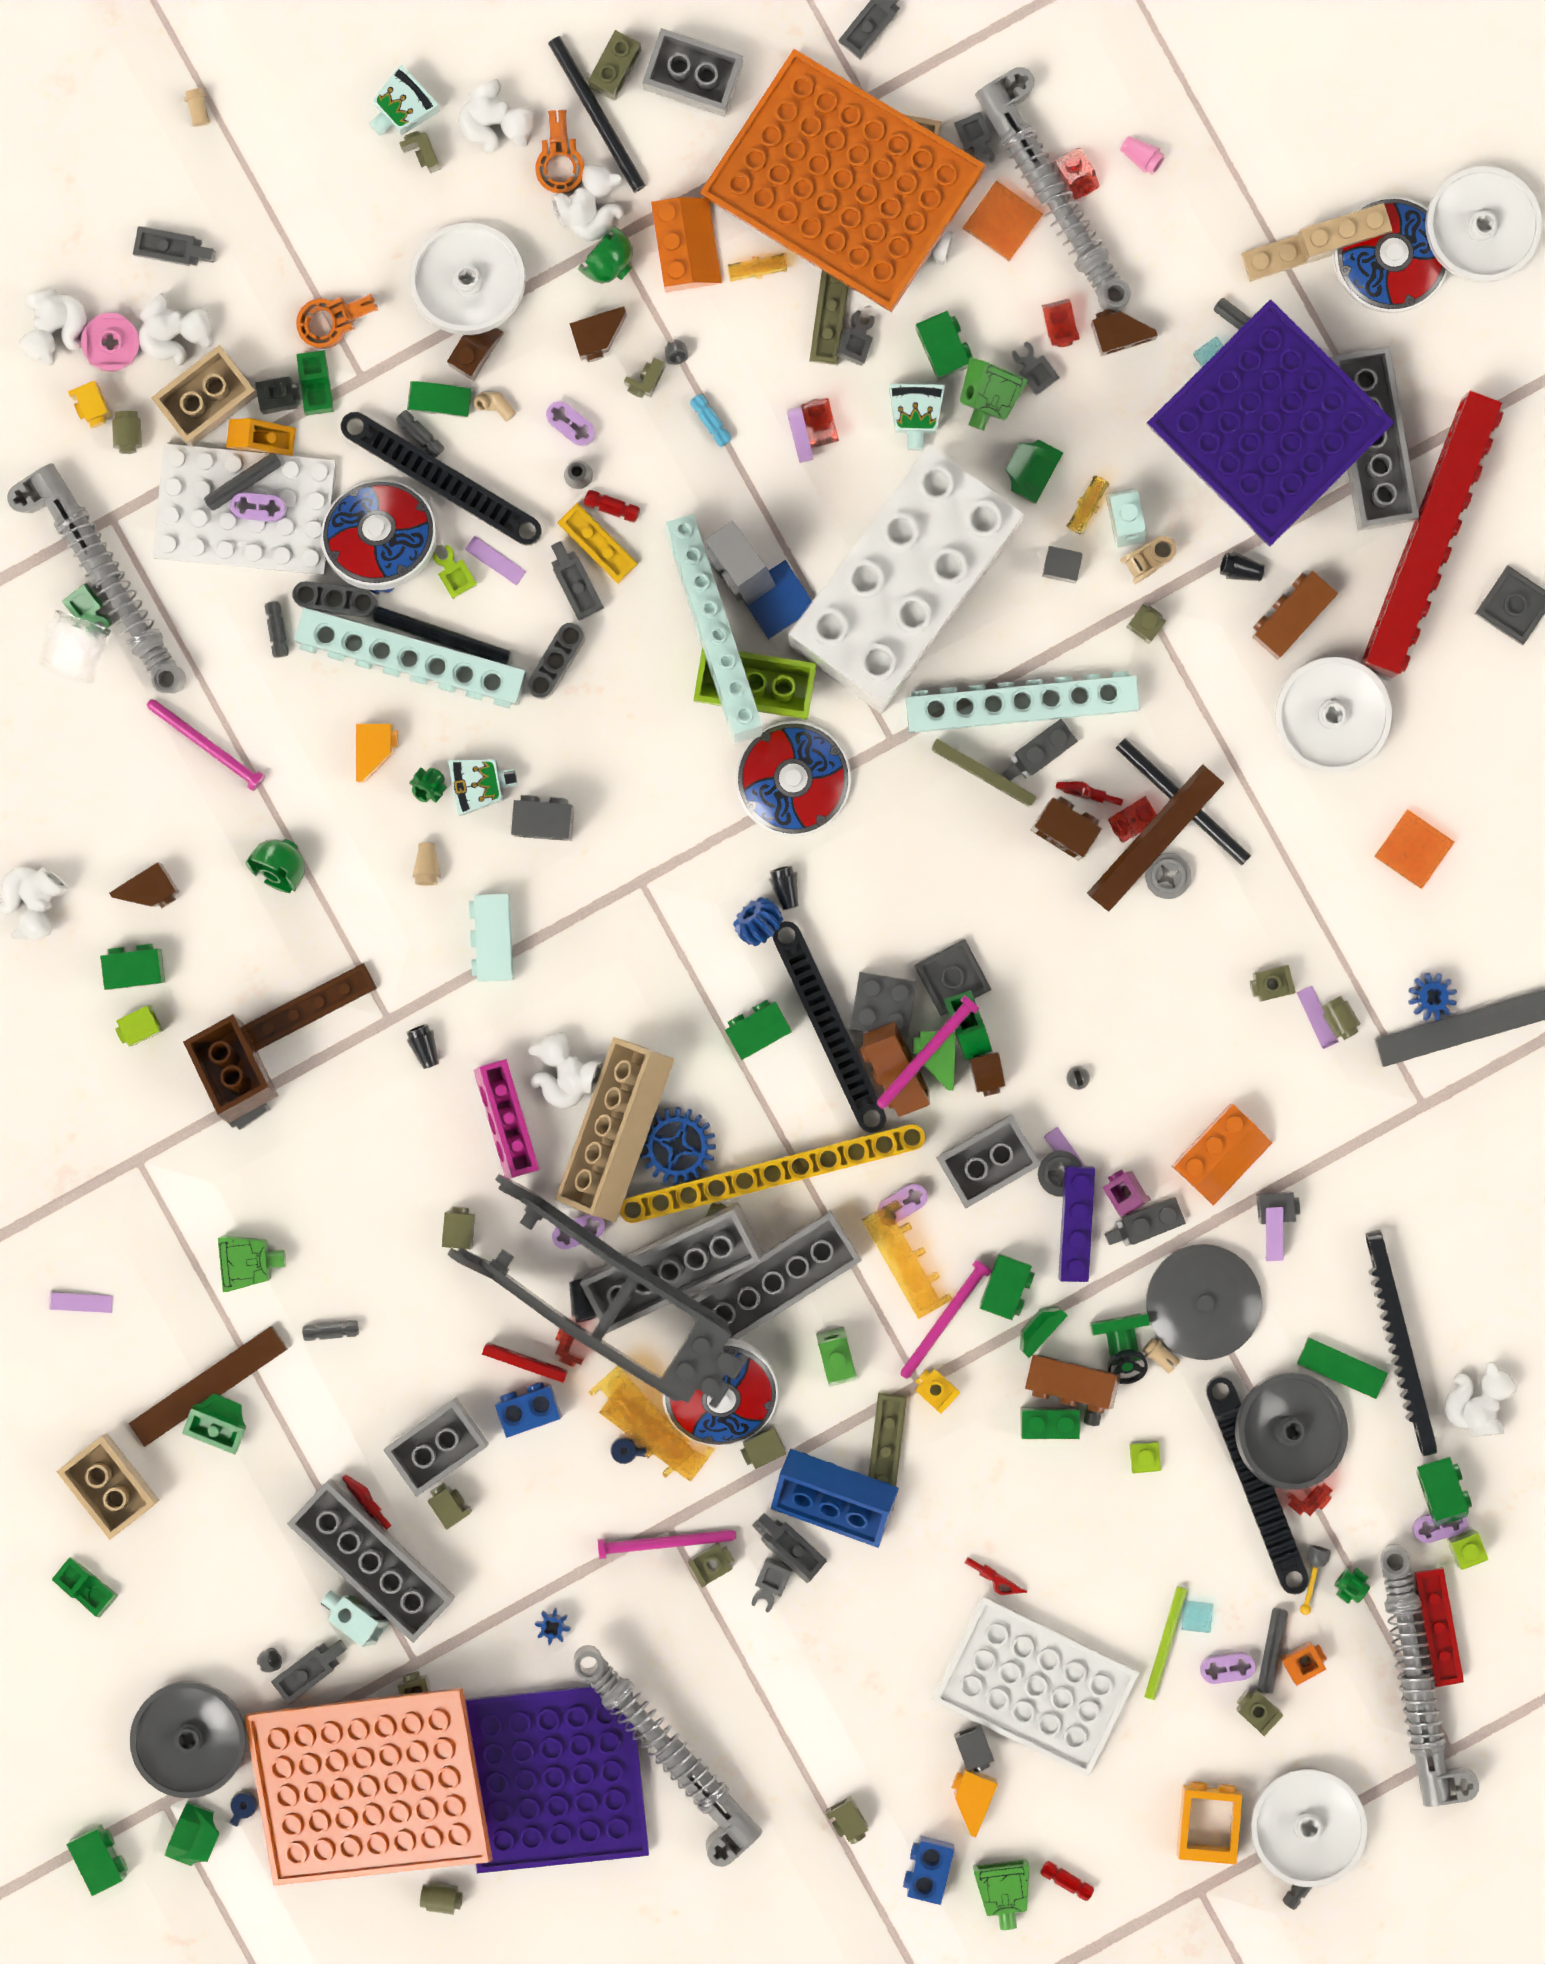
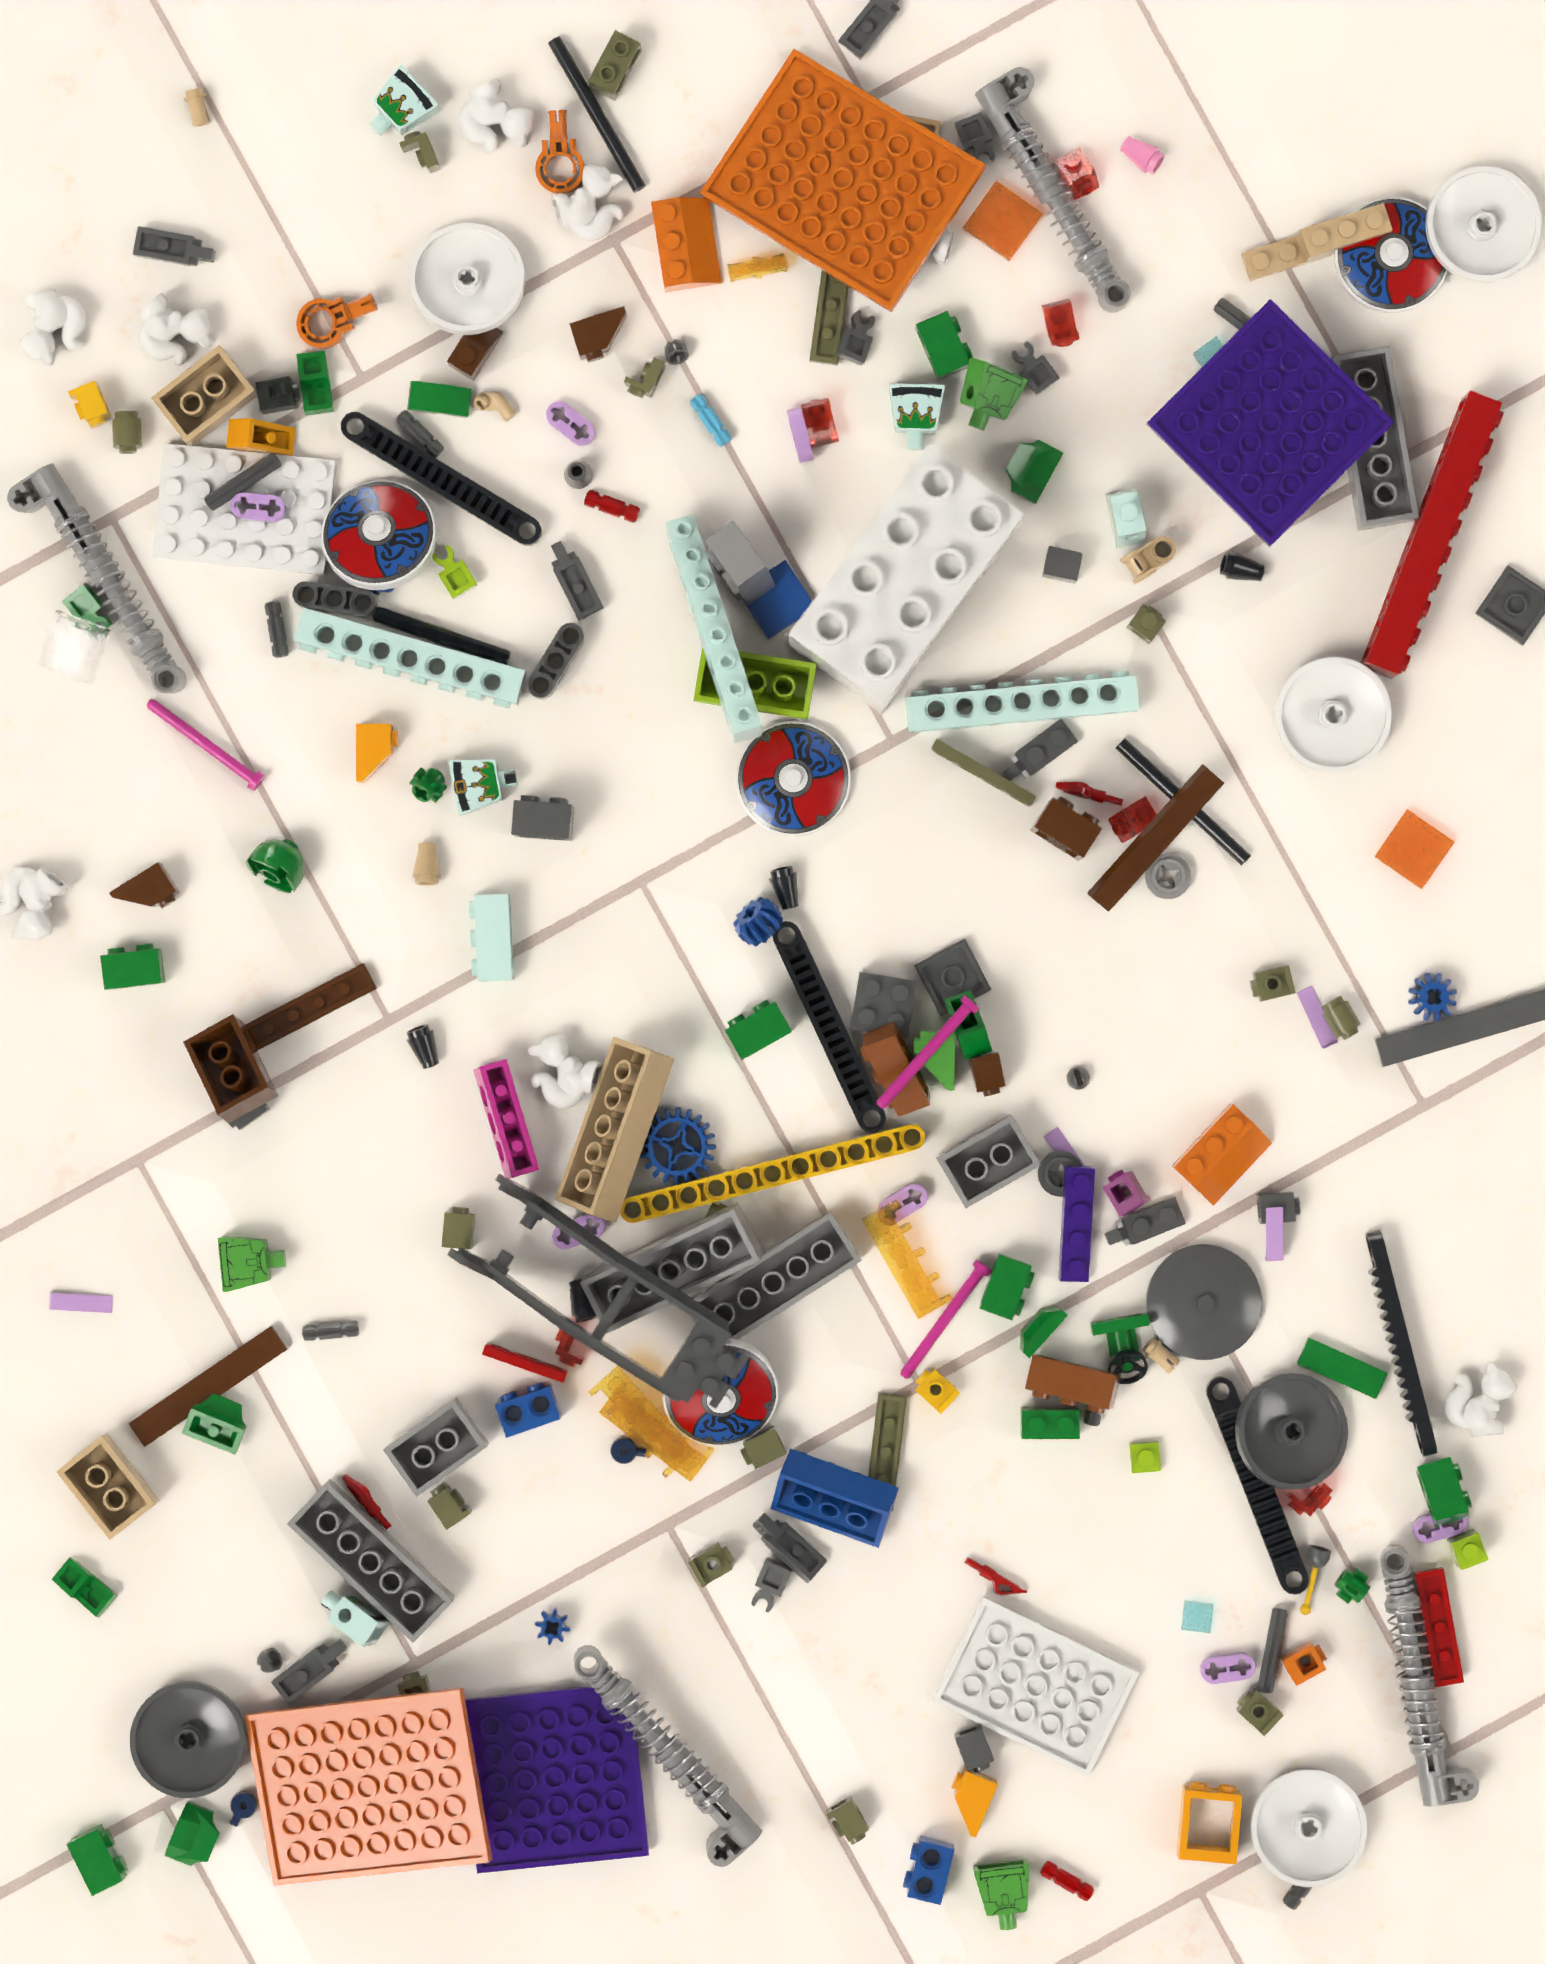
bright pink plate [81,313,139,372] -> none
lime brick [115,1005,163,1047] -> none
olive brick [420,1882,463,1915] -> none
lavender piece [465,535,526,586] -> none
yellow tile [557,503,638,584] -> none
green cylinder [578,225,633,284] -> none
dark pink bar [597,1530,736,1559] -> none
light grey brick [642,28,744,117] -> none
bright green torso [816,1327,857,1387] -> none
clear yellow pin [1066,475,1110,535] -> none
reddish brown slope [1091,309,1158,357] -> none
lime bar [1144,1586,1188,1700] -> none
dark orange brick [1252,570,1338,660] -> none

